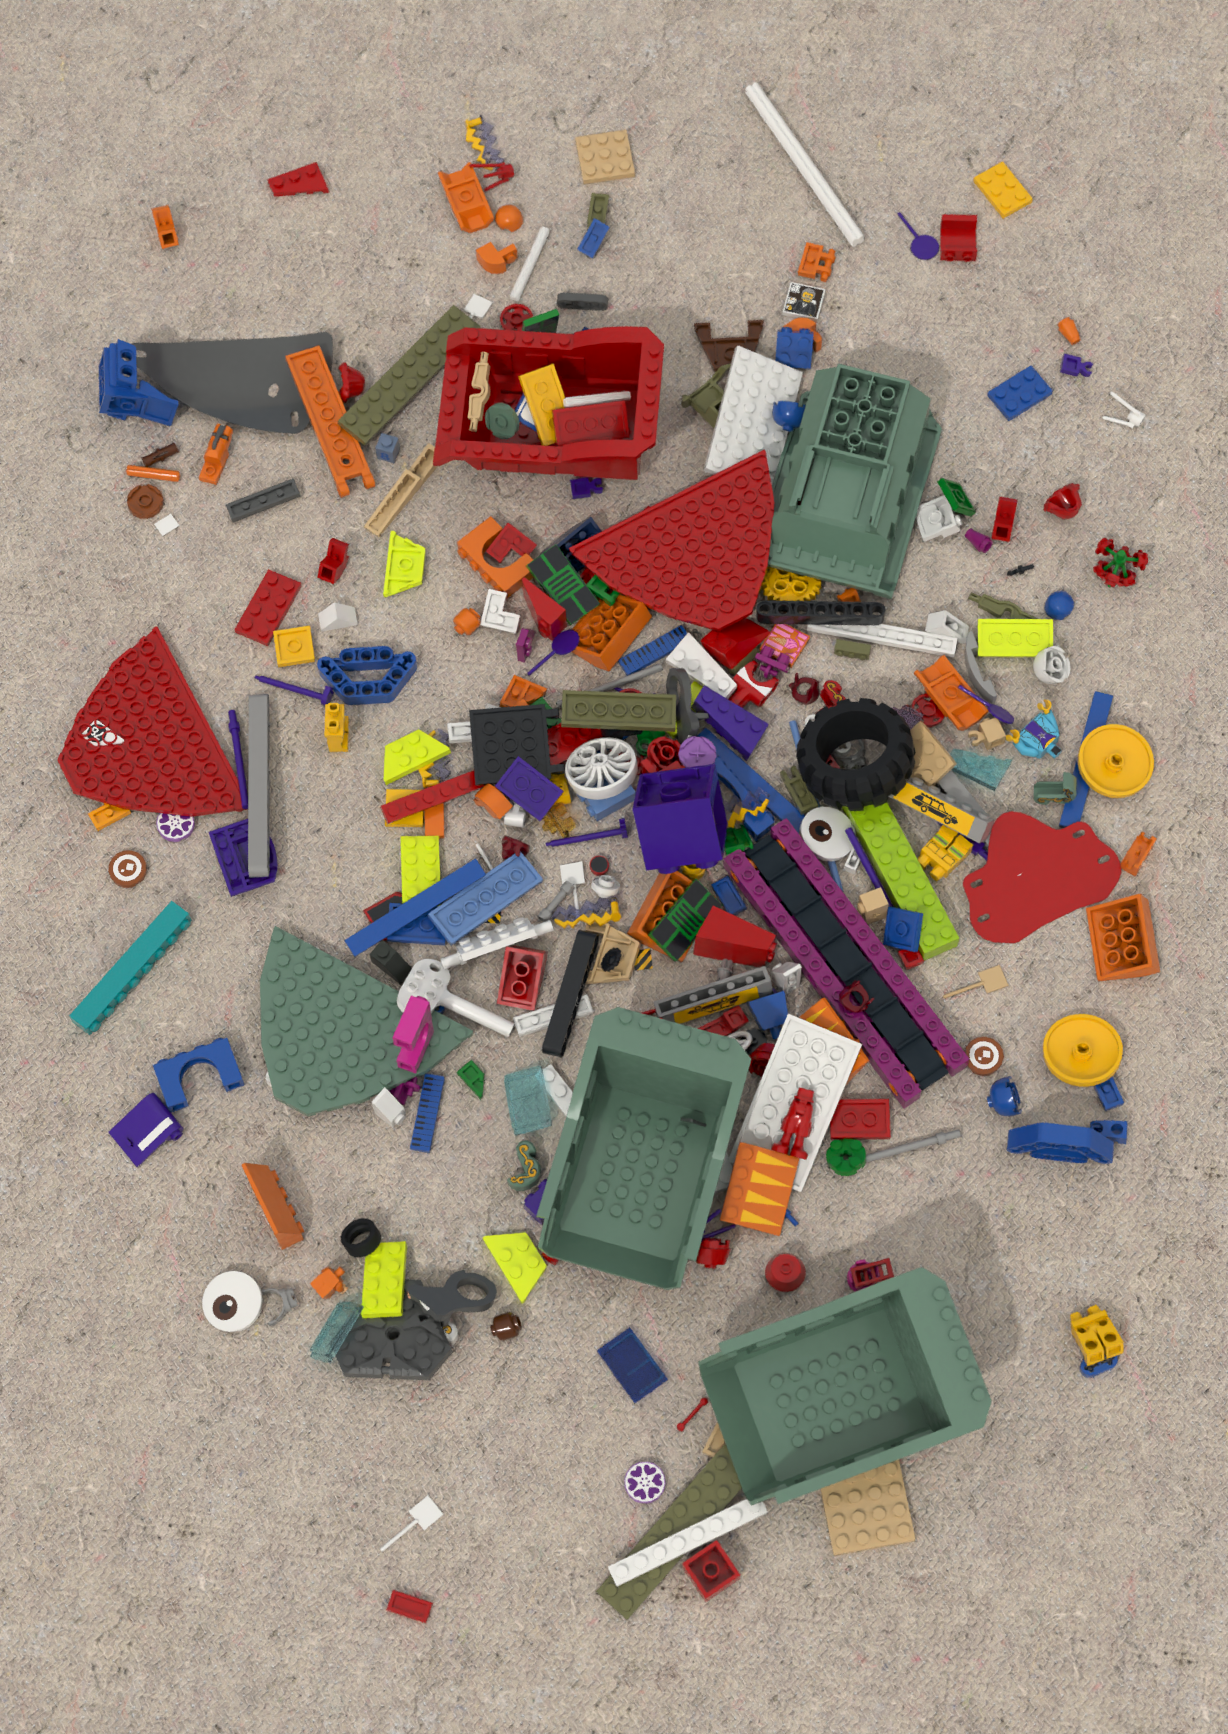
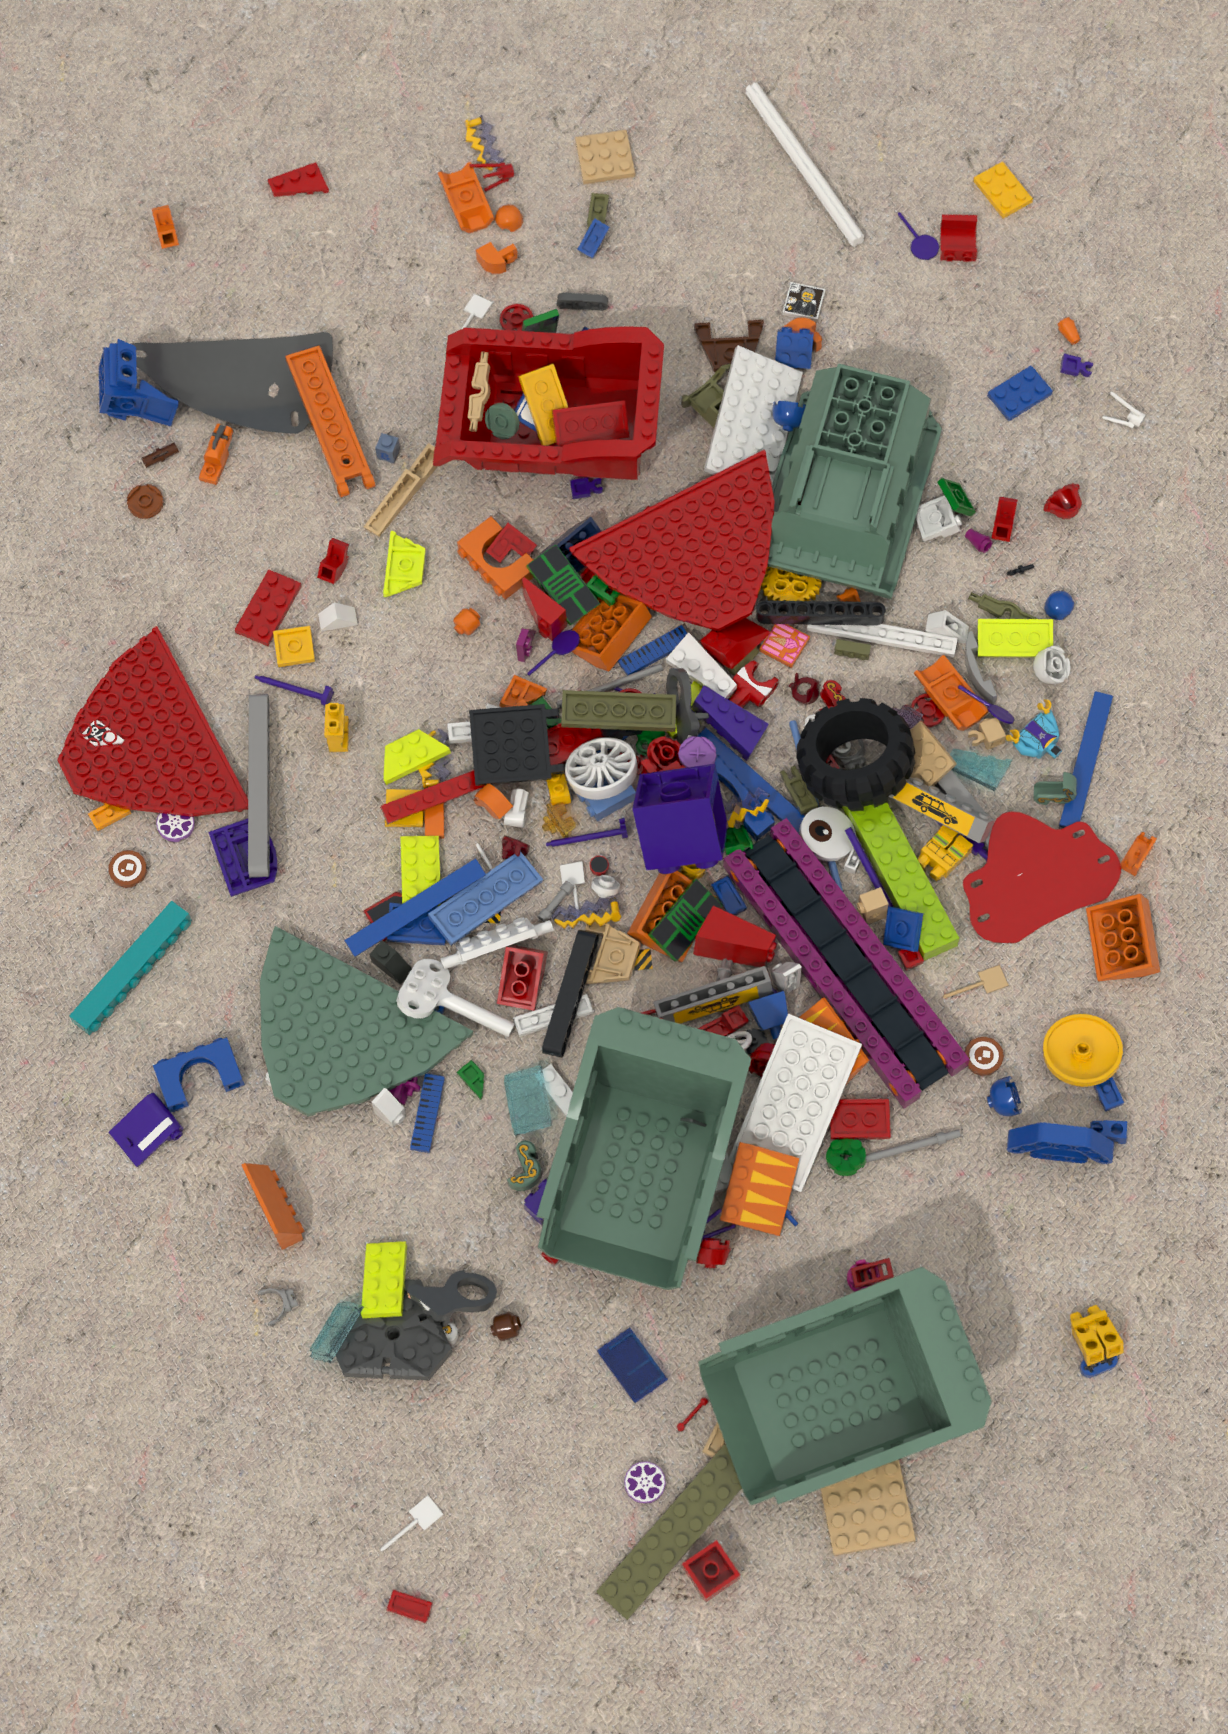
orange axle [126,465,180,482] -> none
white sticker [154,514,180,536] -> none
white tile [202,1271,262,1332] -> none
dark grey plate [226,479,301,523] -> none
dark purple bar [228,710,248,809] -> none
orange piece [310,1266,348,1299] -> none
blue piece [317,646,417,705] -> none
olive plate [337,305,481,446] -> none
red hair [338,362,365,404] -> none
black tyre [341,1218,381,1257] -> none
dark pink arch [393,996,434,1073] -> none
white plate [480,589,521,634] -> none
neon yellow wing [482,1232,547,1304] -> none
dark purple plate [495,756,564,822] -> none
white axle [510,226,549,301] -> none
white axle [563,391,631,408] -> none
black piece [601,947,622,972] -> none
white plate [608,1499,768,1587] -> none
magenta hips [755,645,790,679] -> none
red cone [765,1253,806,1292] -> none
red piece [771,1087,814,1160] -> none
orange plate [798,242,835,282] -> none
dark red piece [839,981,874,1013] -> none
yellow dish [1077,724,1154,798] -> none
red plant [1093,538,1148,588] -> none

